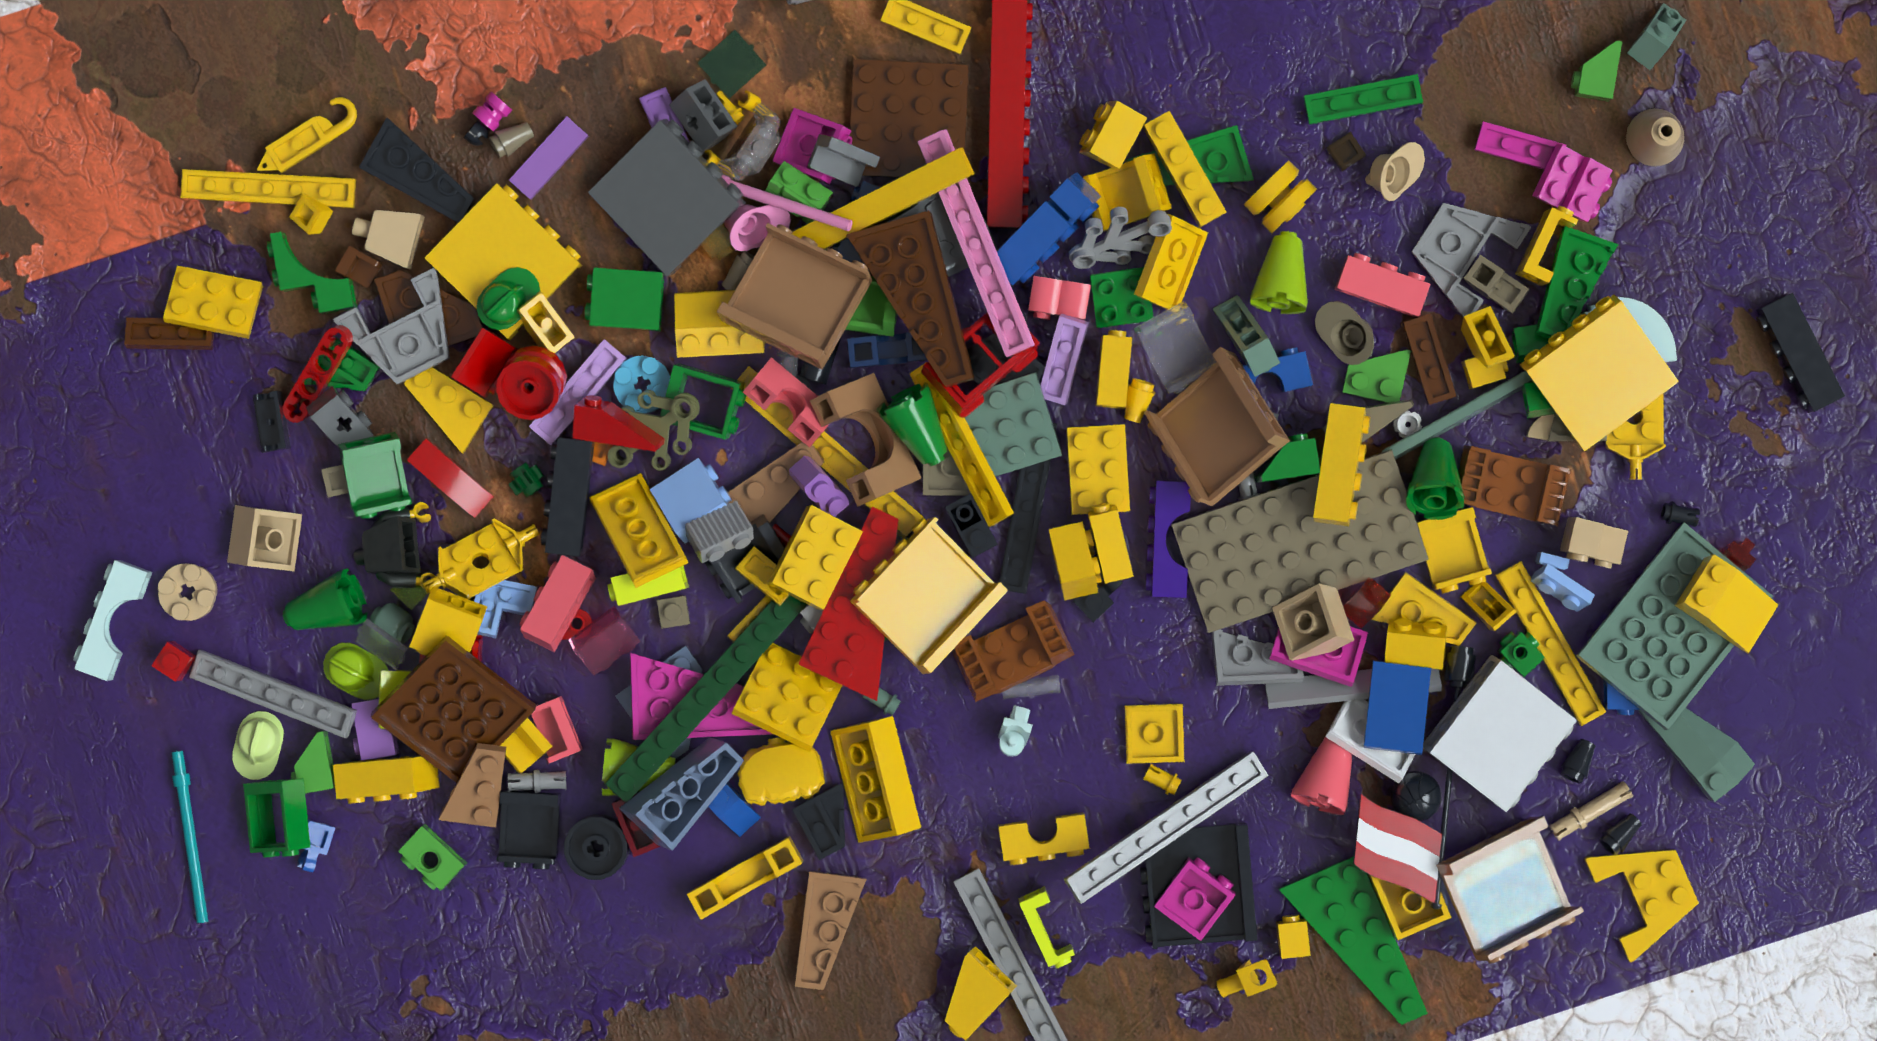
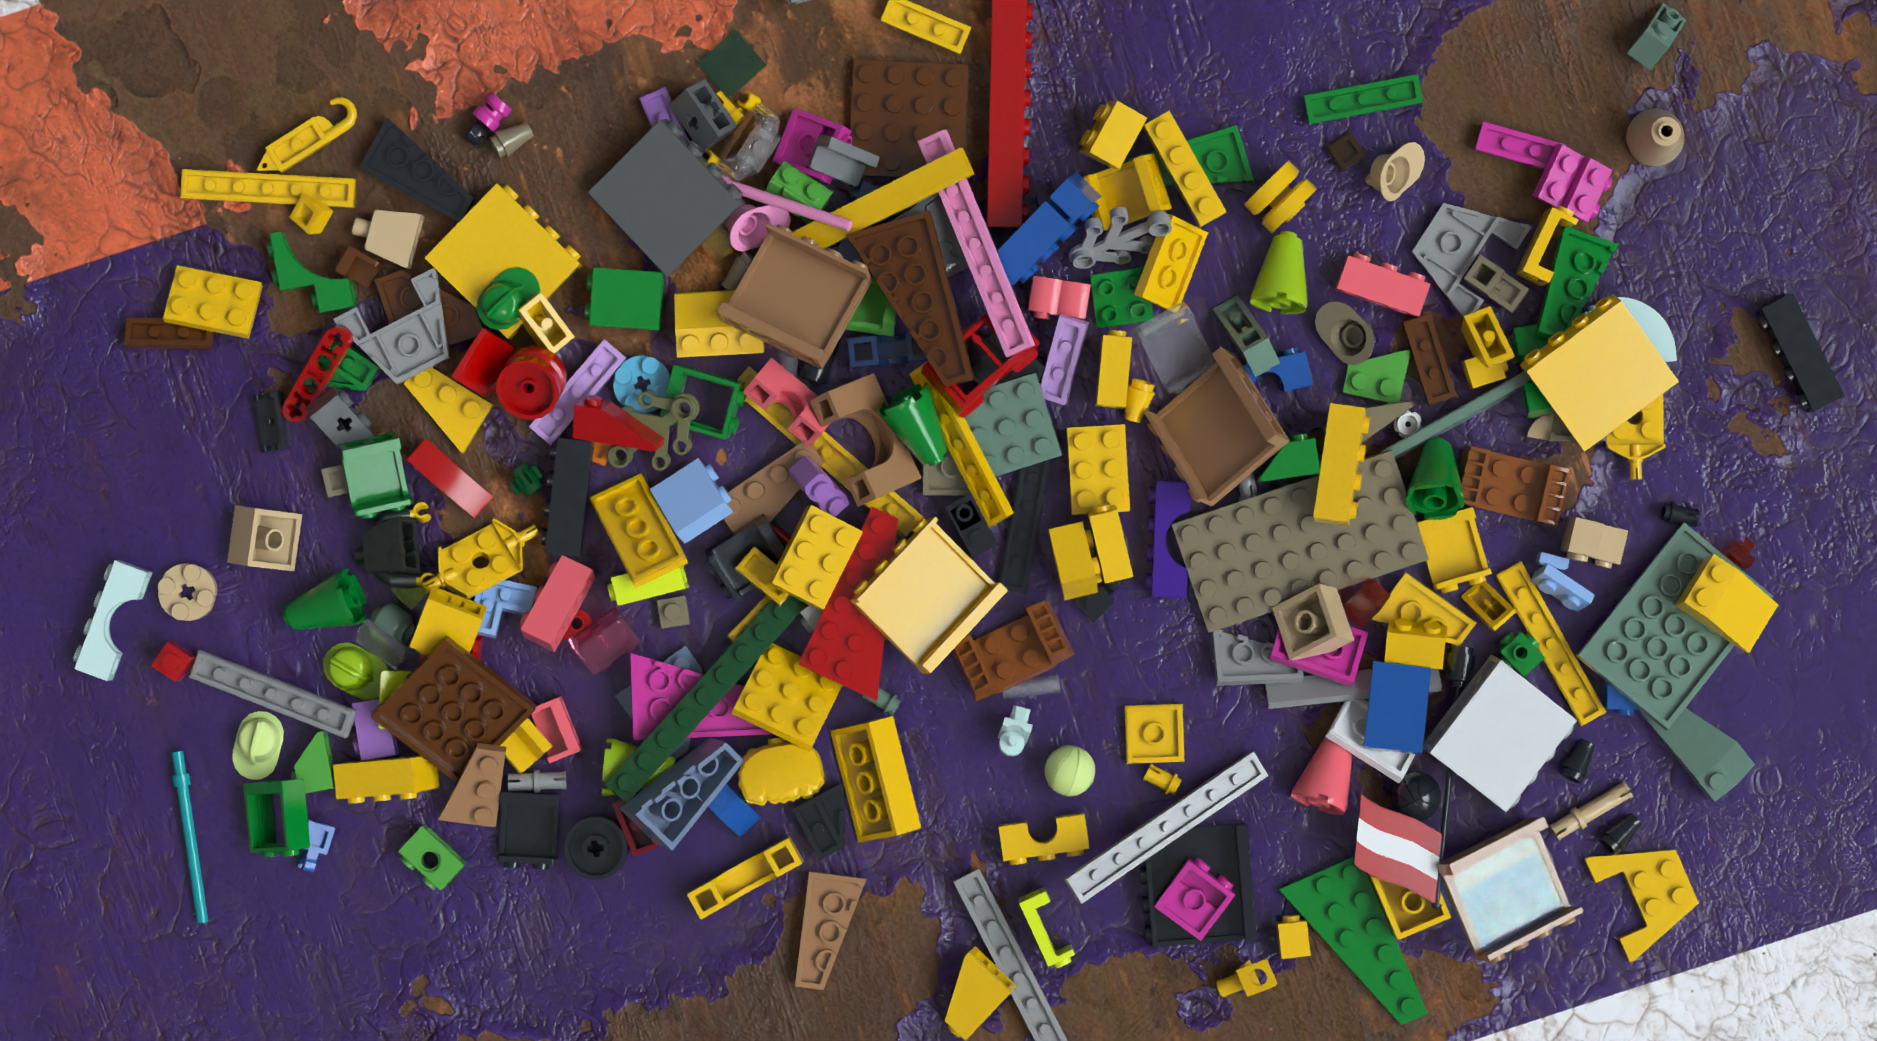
medium lavender tile [509,116,589,200] -> none
light grey brick [685,501,754,563] -> none
bright green slope [1571,41,1622,102] -> none
none -> yellowish green piece [1045,745,1095,796]

